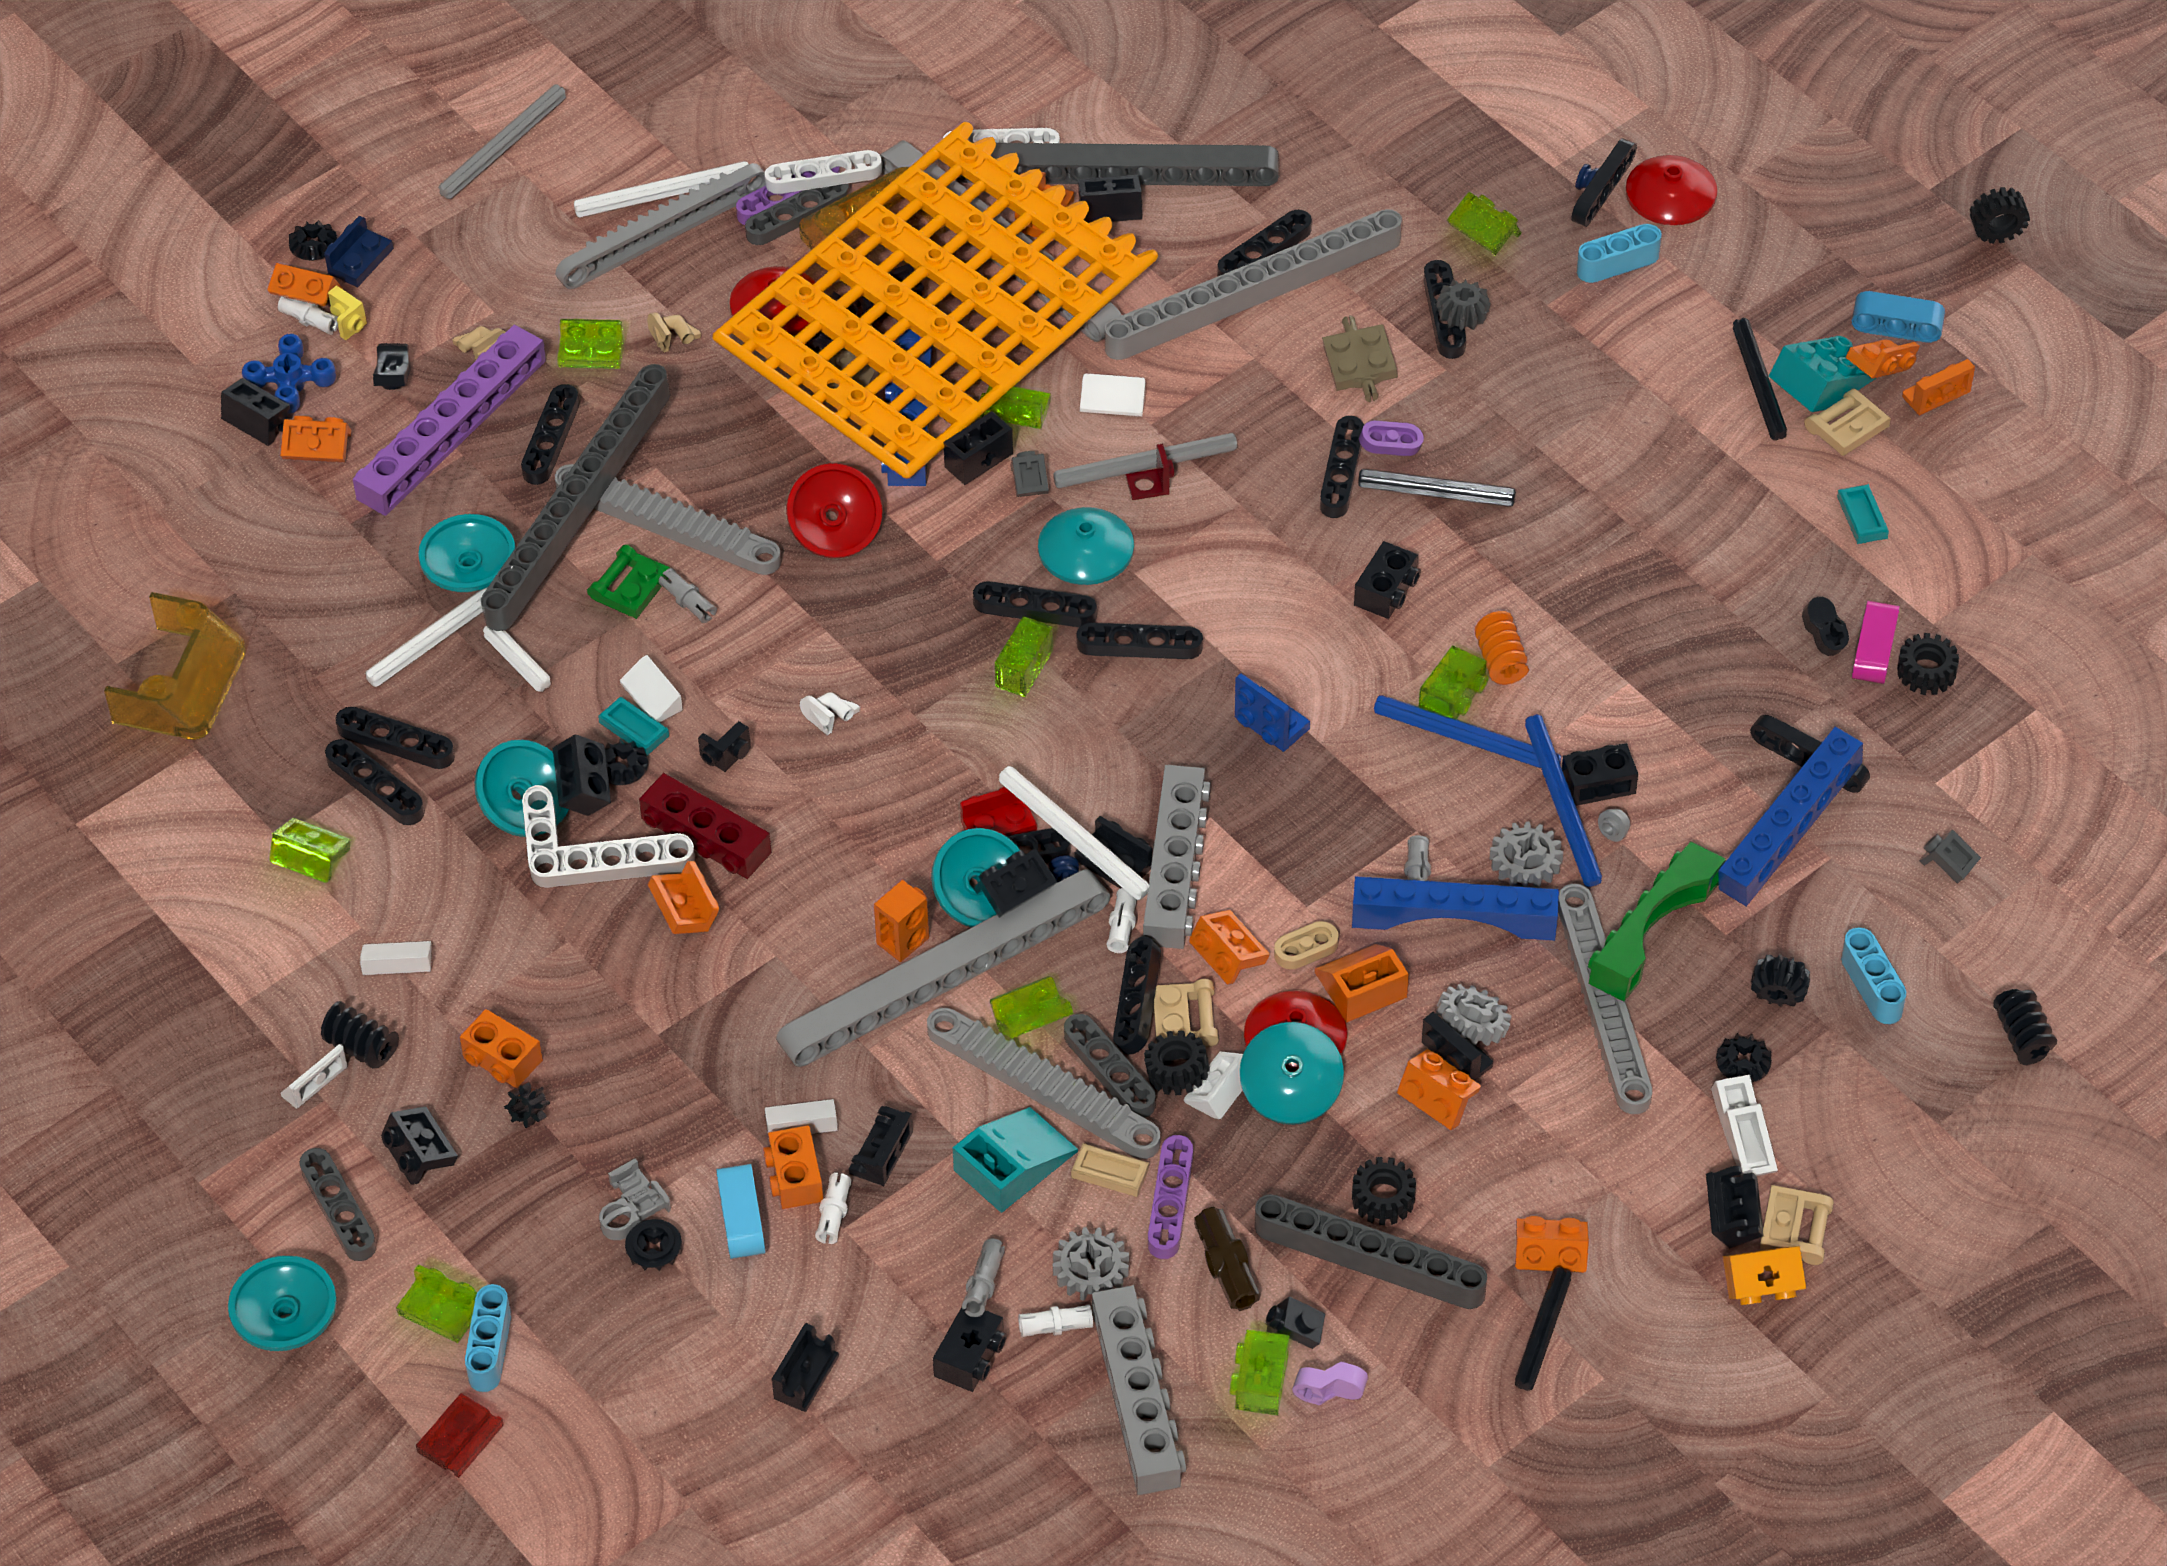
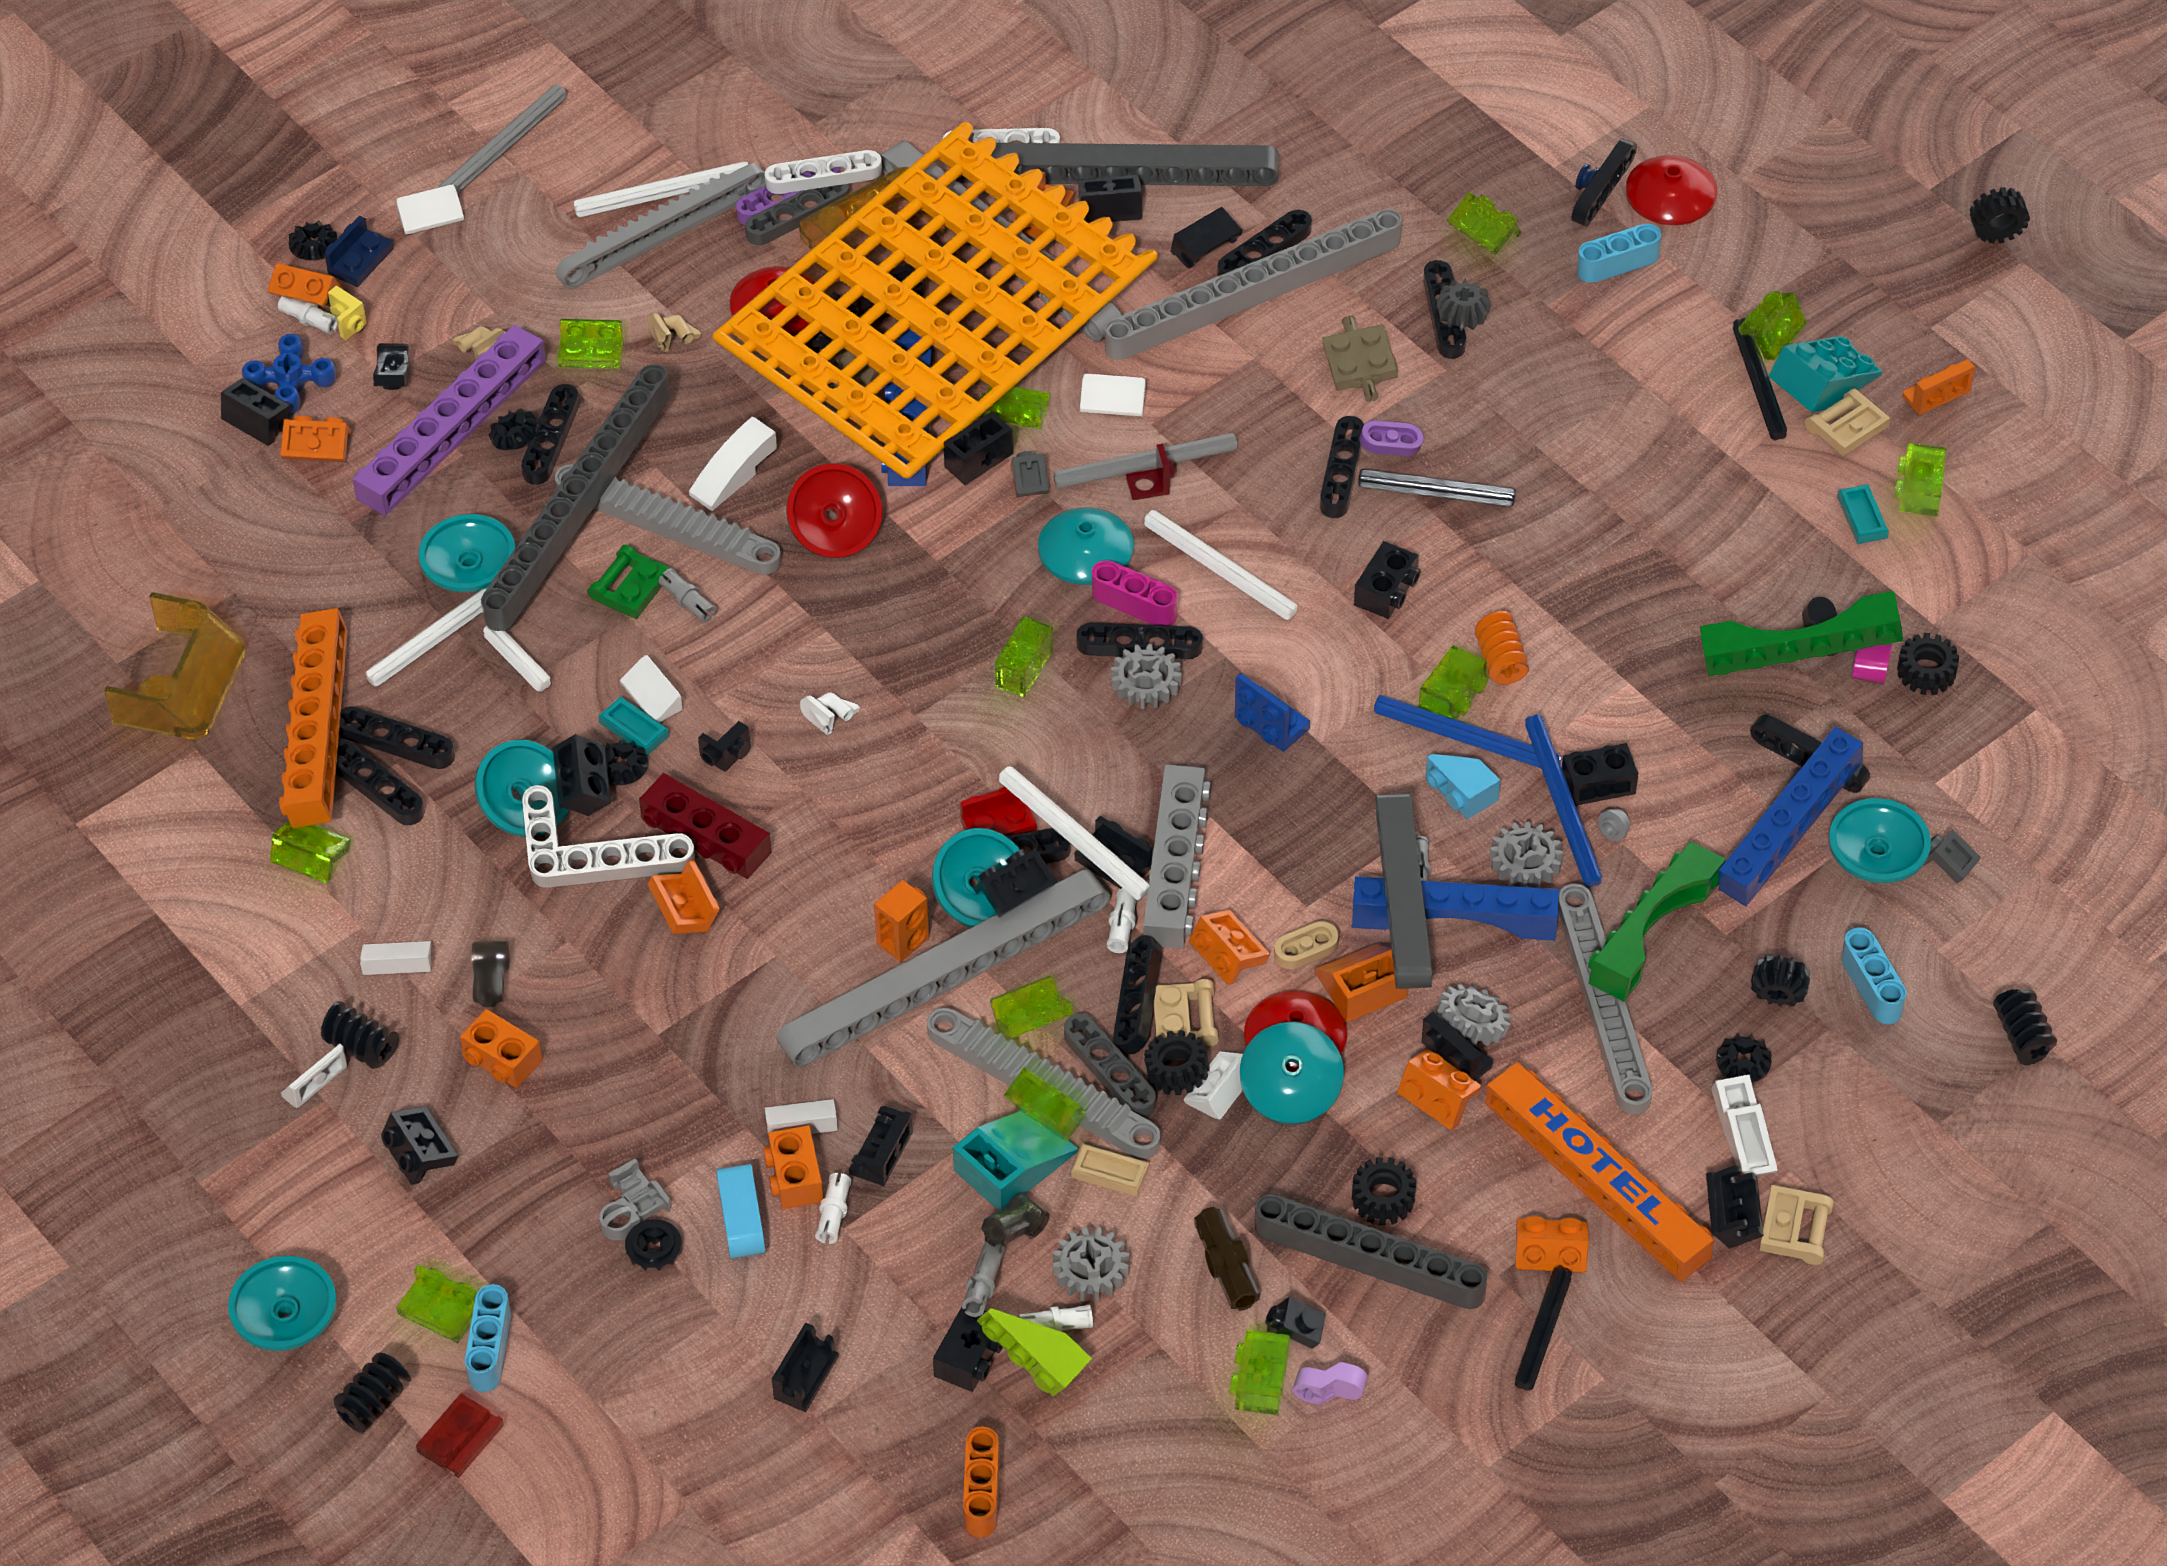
dark grey beam [299,1148,376,1261] -> none
black gear [504,1082,550,1128] -> none
black beam [973,581,1097,628] -> none
dark blue bush [1049,856,1079,883] -> none
light grey brick [1092,1285,1186,1495] -> none
medium lavender beam [1148,1135,1193,1259] -> none
light orange brick [1723,1246,1806,1305] -> none
orange bracket [1845,339,1920,379] -> none
dark azure beam [1852,291,1945,343] -> none
none -> orange brick [279,608,348,828]
none -> black piece [333,1352,411,1434]
none -> white slope [396,185,464,235]
none -> clear smoke piece [472,941,509,1007]
none -> black gear [488,408,538,450]
none -> white slope [689,416,777,511]
none -> orange beam [963,1426,999,1538]
none -> lime slope [977,1308,1092,1397]
none -> clear smoke piece [981,1193,1050,1247]
none -> clear neon green brick [1004,1067,1087,1142]
none -> dark pink beam [1092,560,1177,626]
none -> light grey gear [1111,644,1182,709]
none -> white axle [1144,510,1297,620]
none -> black hinge [1170,206,1242,269]
none -> dark grey beam [1375,792,1432,989]
none -> medium azure slope [1425,754,1500,819]
none -> orange brick [1485,1062,1714,1282]
none -> green arch [1699,591,1904,677]
none -> clear neon green bracket [1738,291,1807,360]
none -> teal dish [1829,798,1931,883]
none -> clear neon green brick [1895,443,1946,516]

